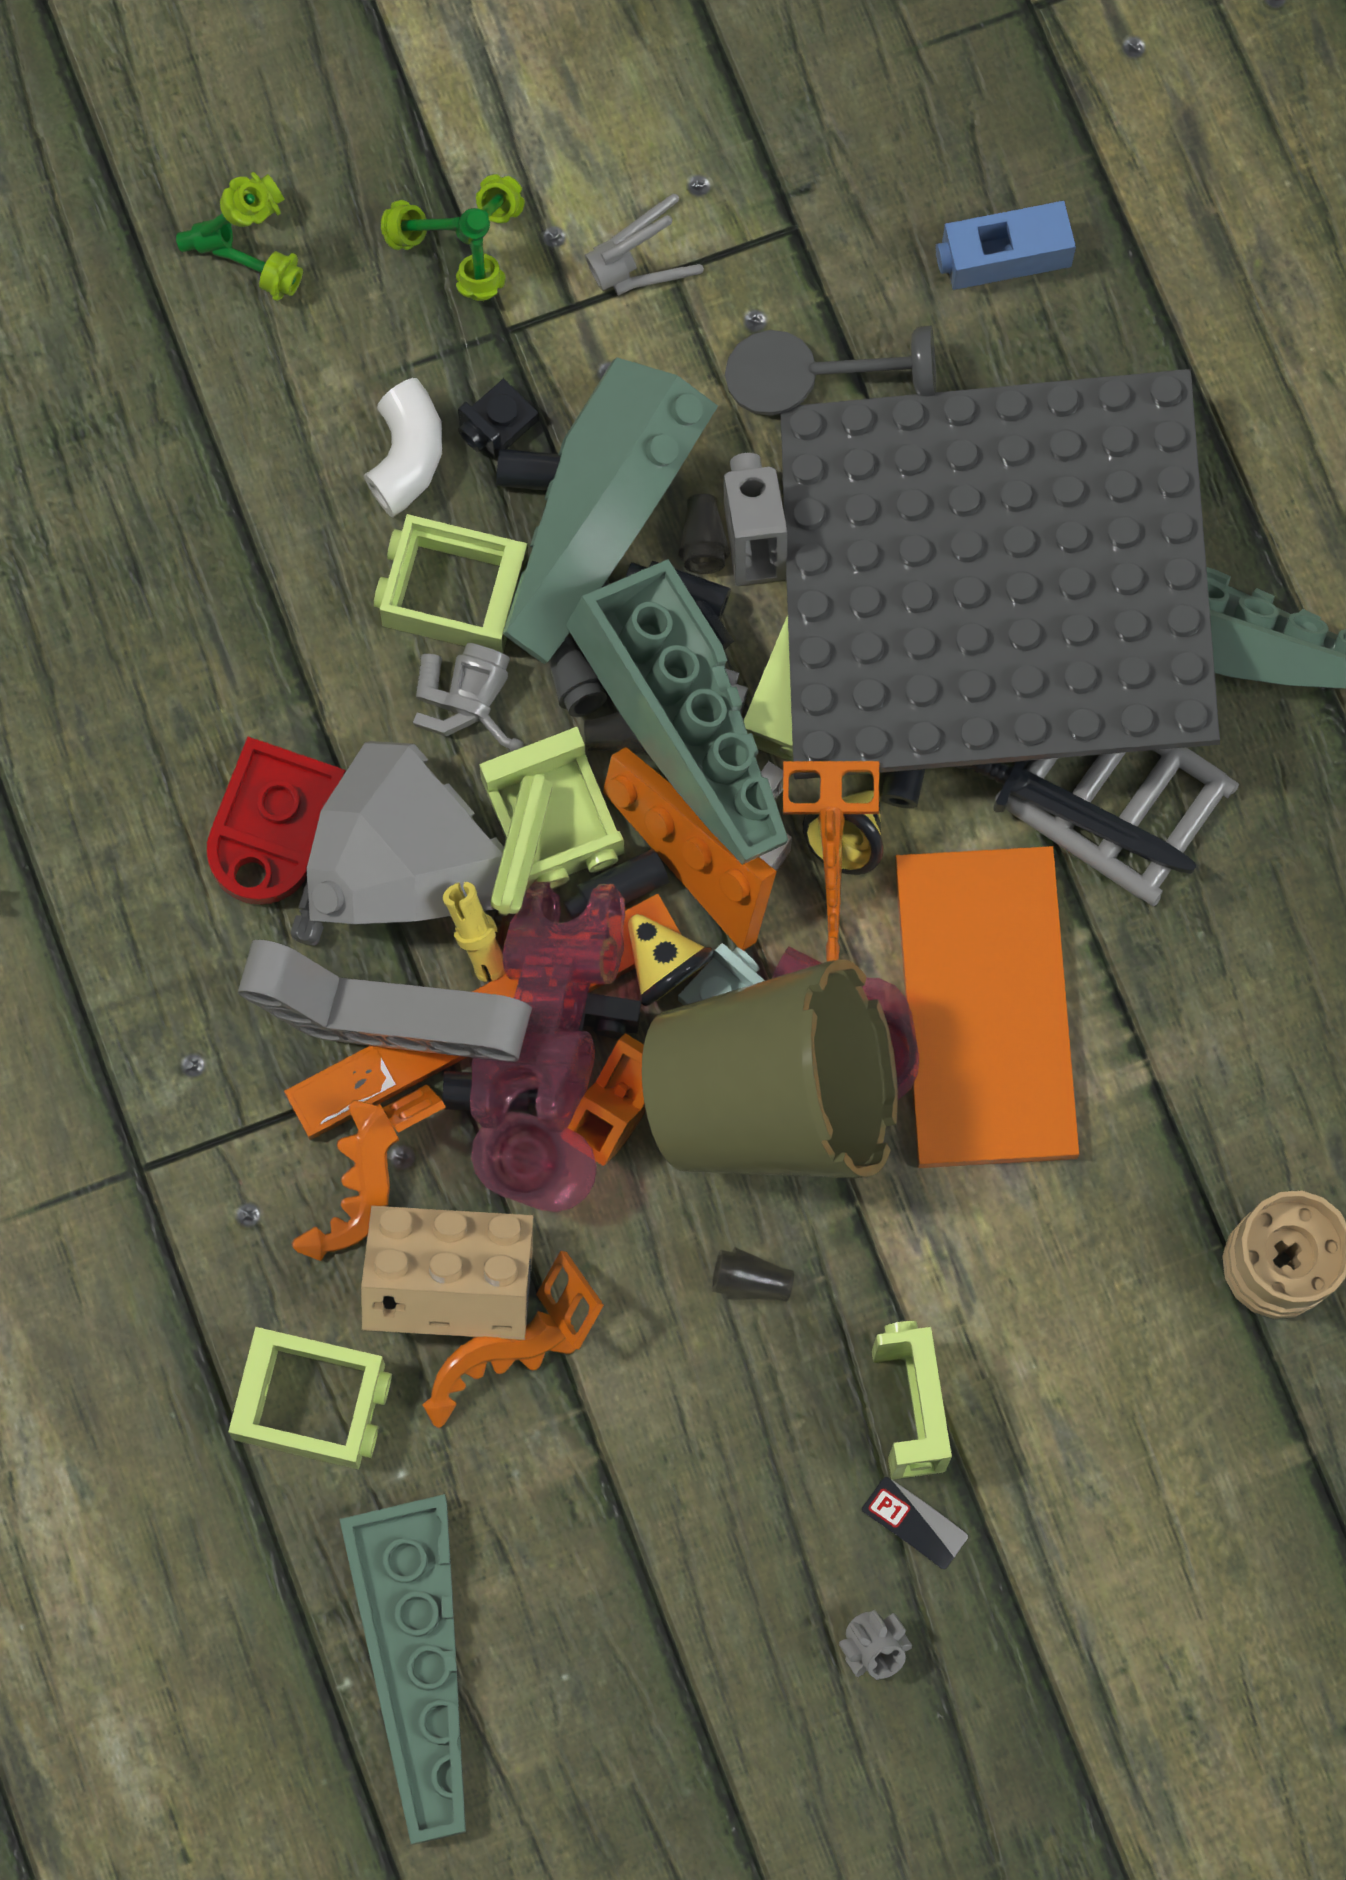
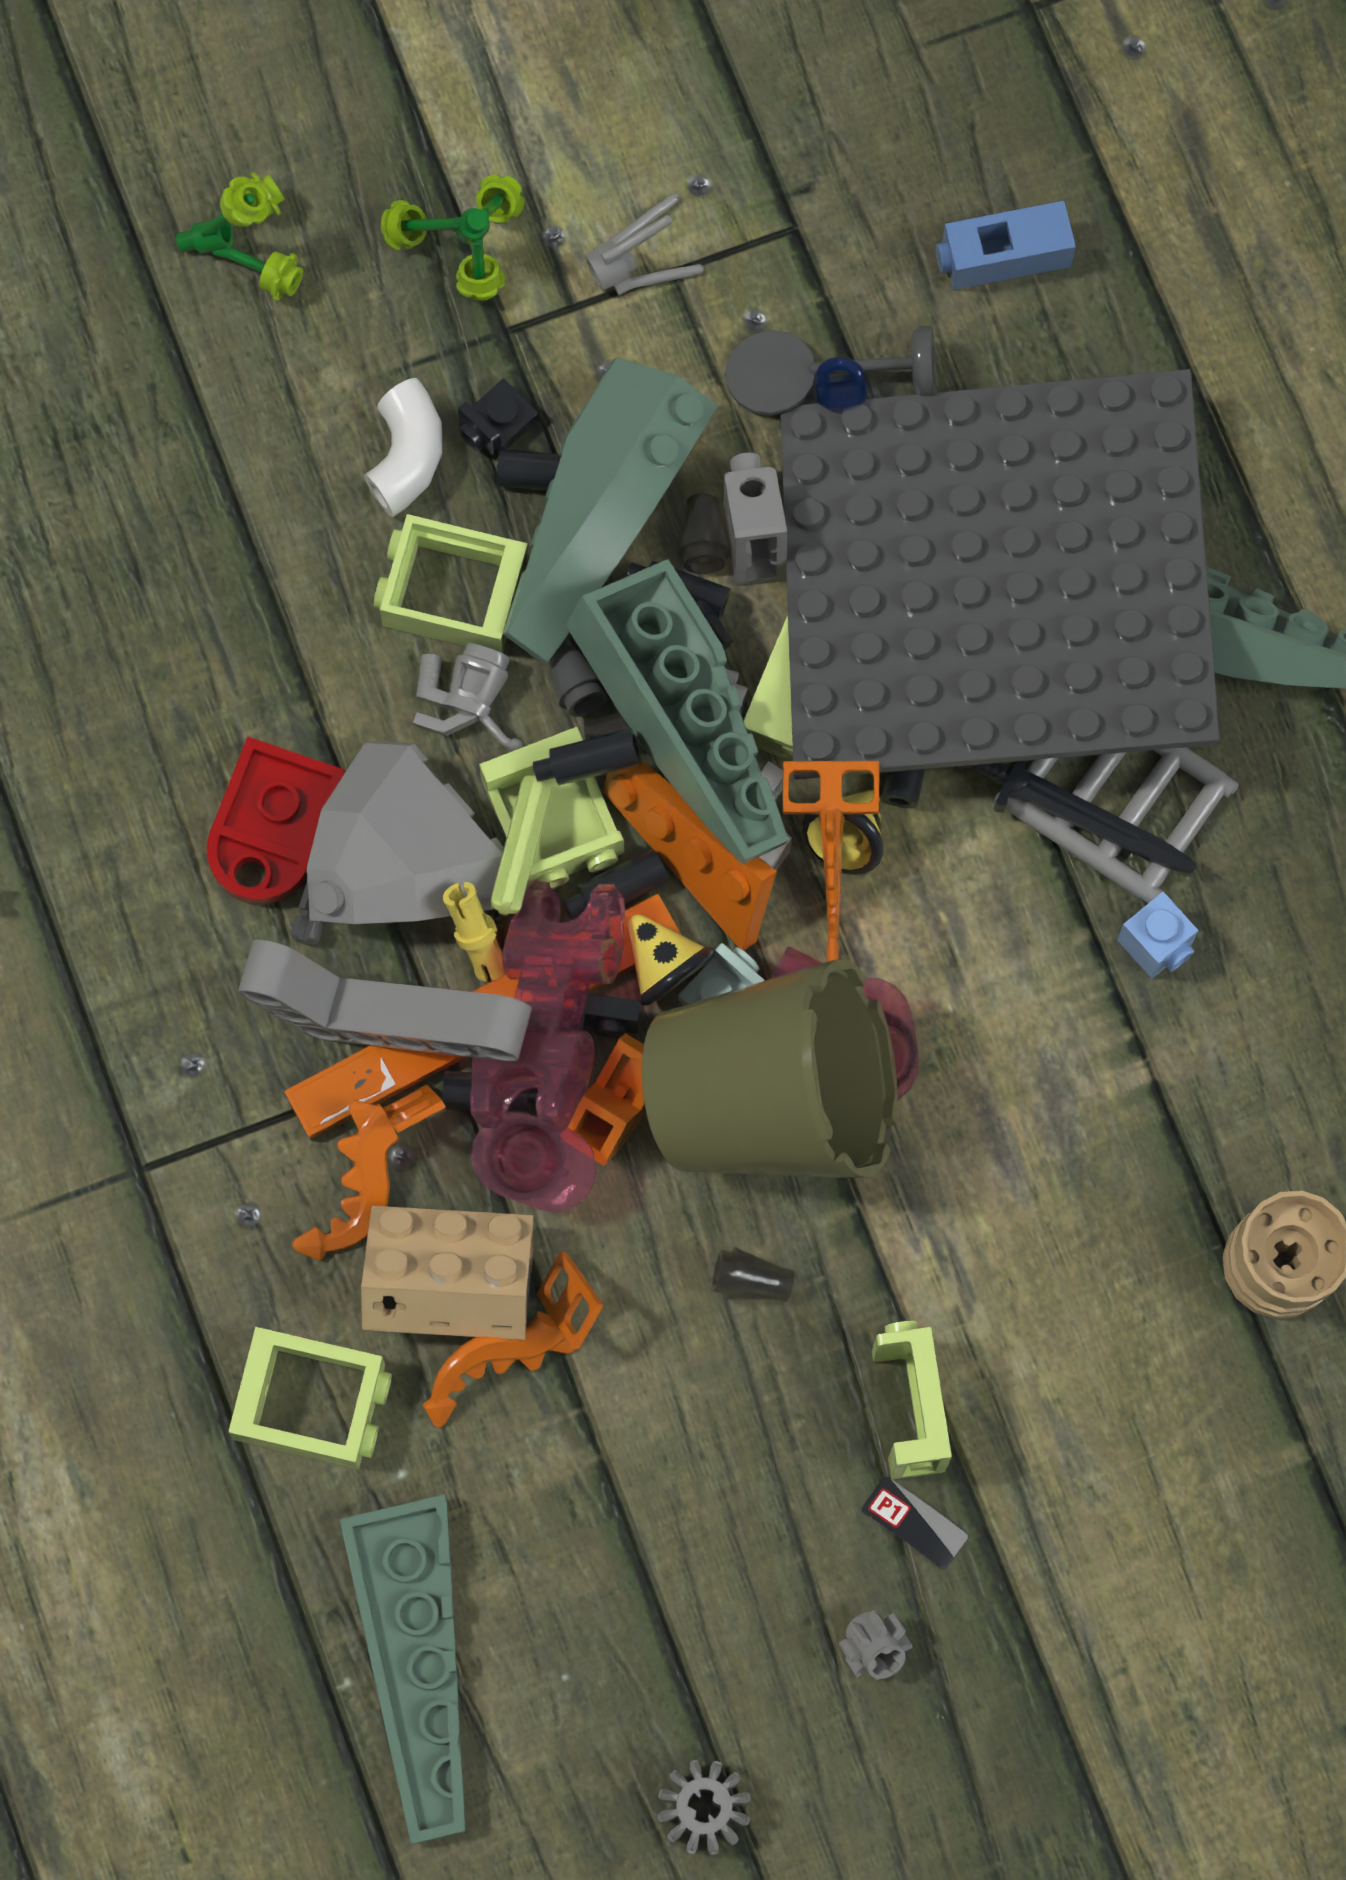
orange tile [895,846,1079,1168] -> none
none -> black cylinder [533,728,641,786]
none -> light grey gear [658,1760,751,1856]
none -> clear blue tile [816,357,868,409]
none -> light blue brick [1117,892,1199,979]

